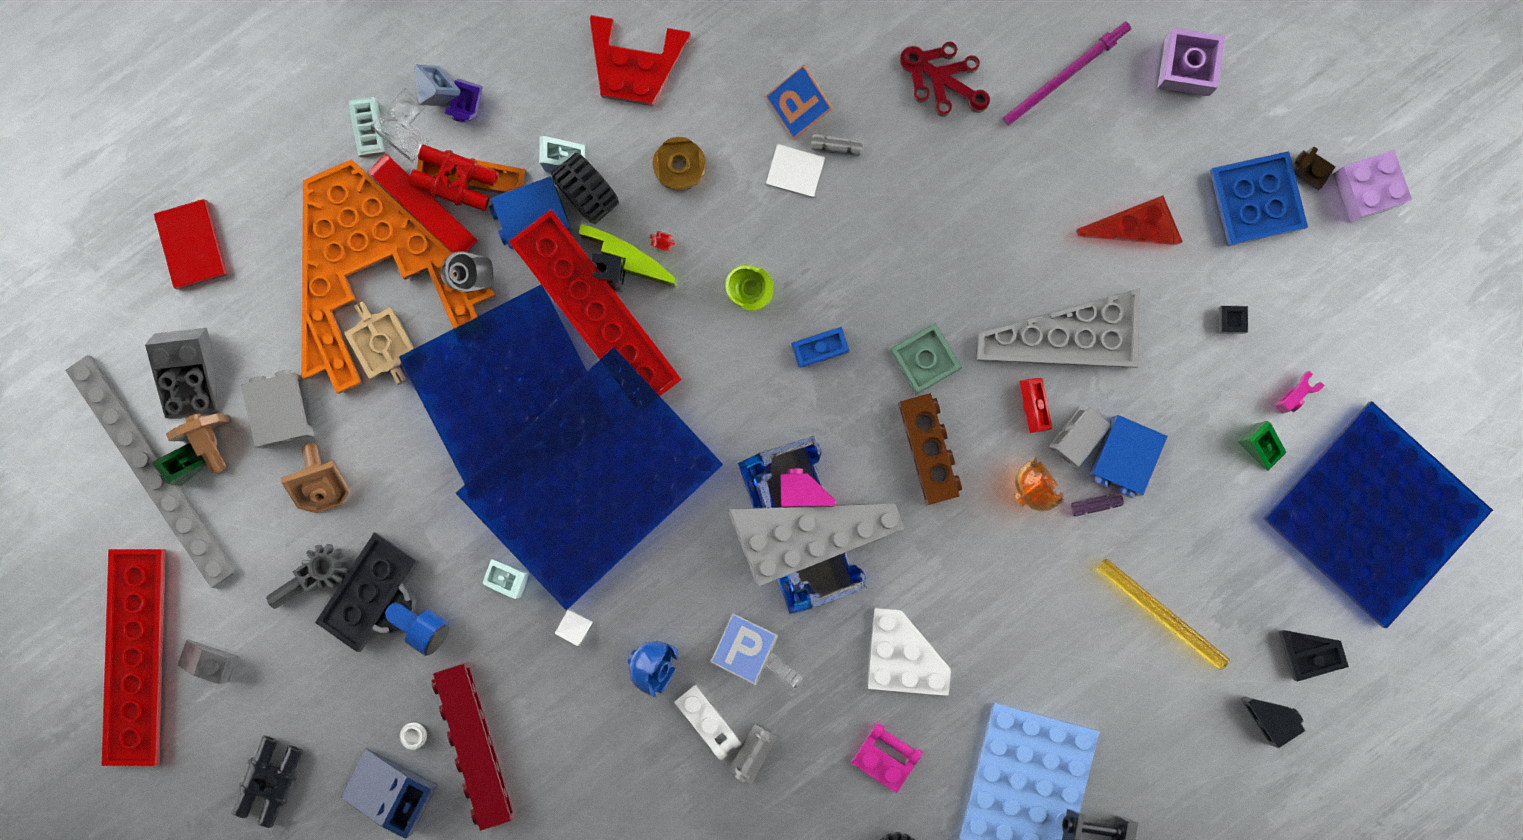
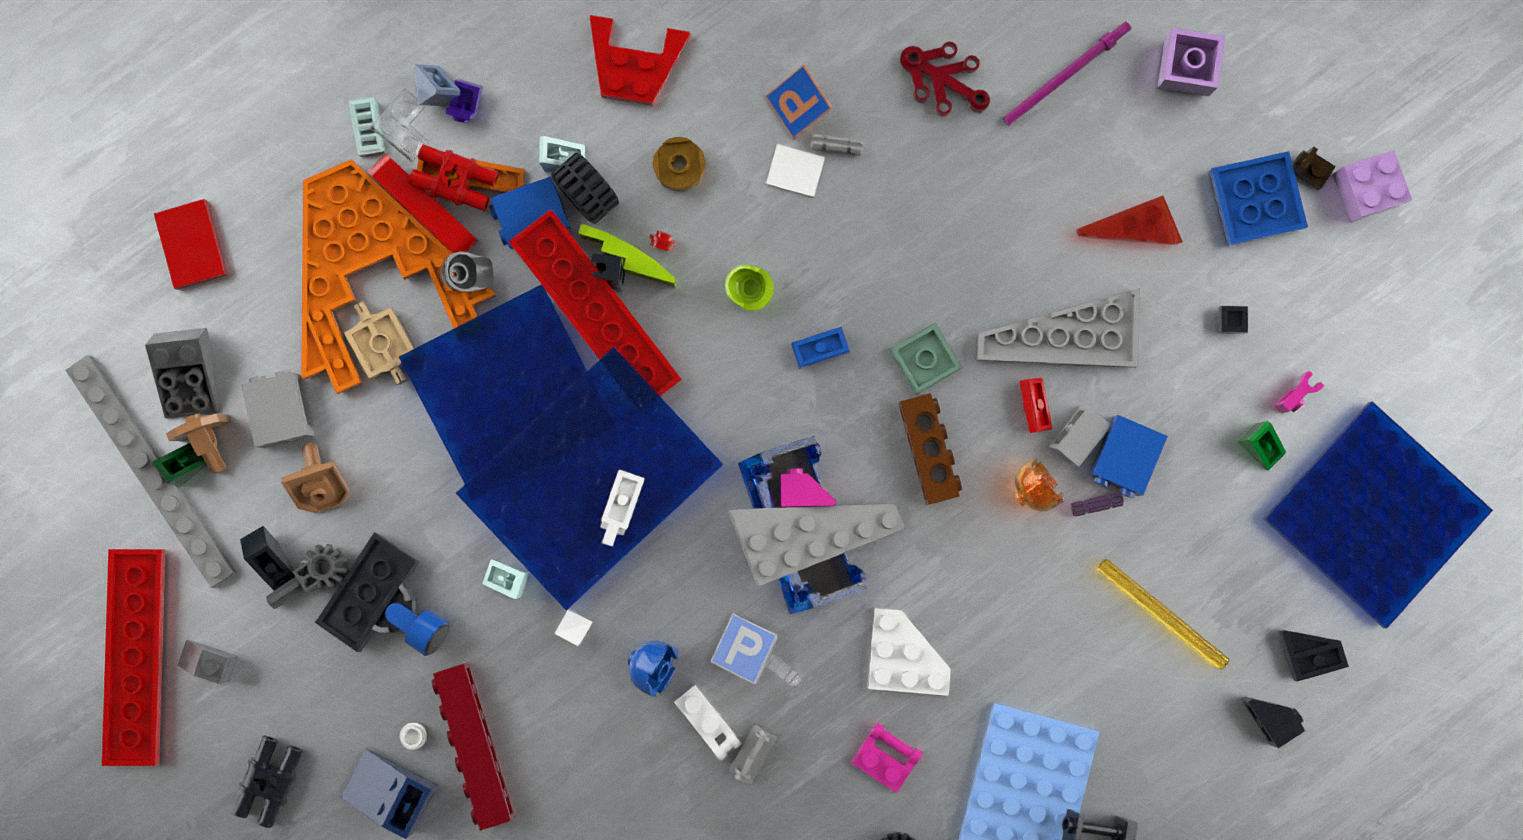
none -> black slope [240,526,295,591]
none -> white hinge [601,469,645,546]

